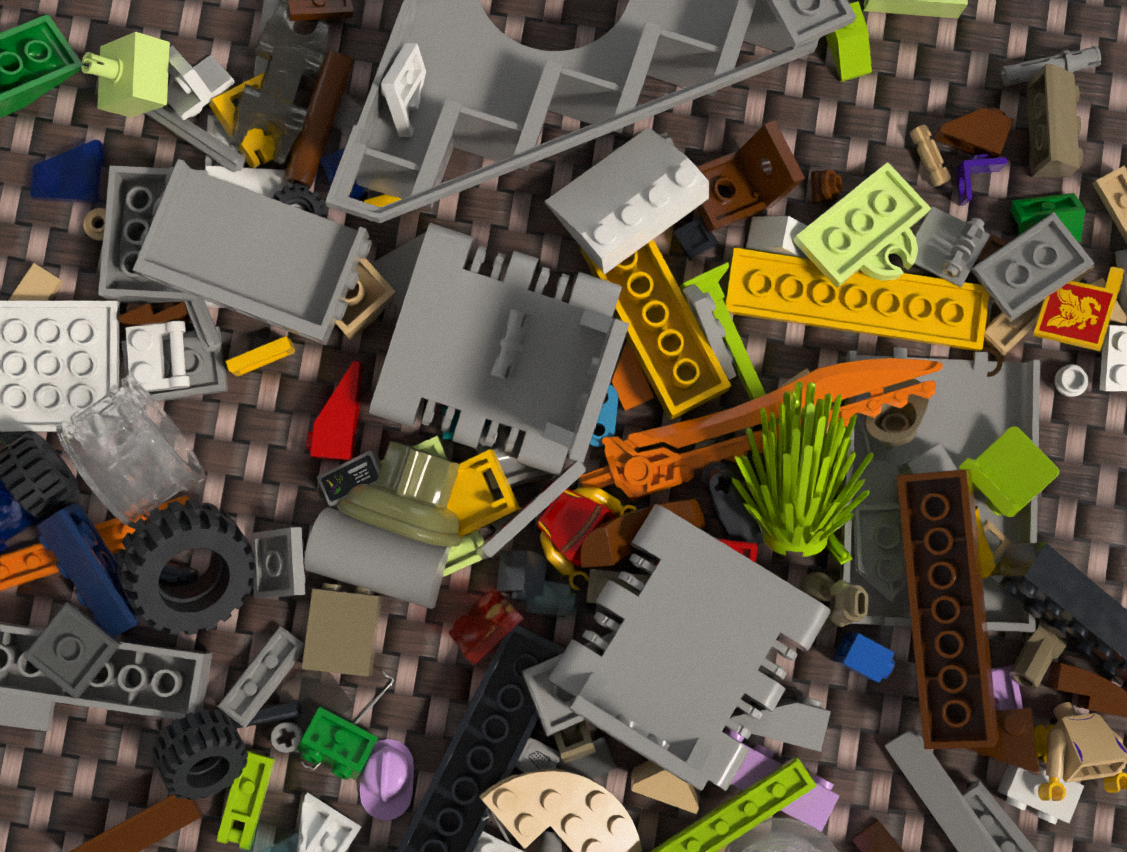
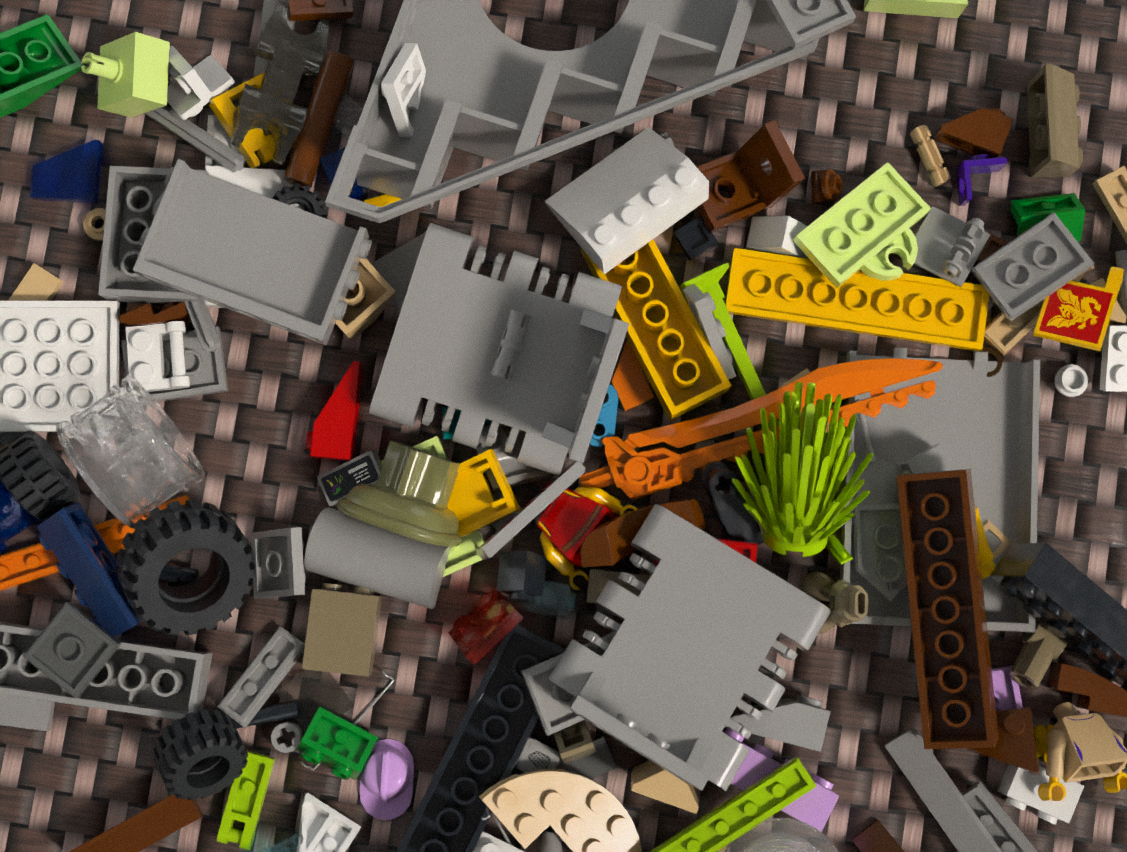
yellow tile [225,336,296,377] -> none
lime slope [825,1,872,82] -> none
blue brick [831,631,895,683] -> none
dark tan piece [865,379,929,450] -> none
lime bracket [959,426,1060,517] -> none
light grey pin [1001,46,1101,87] -> none

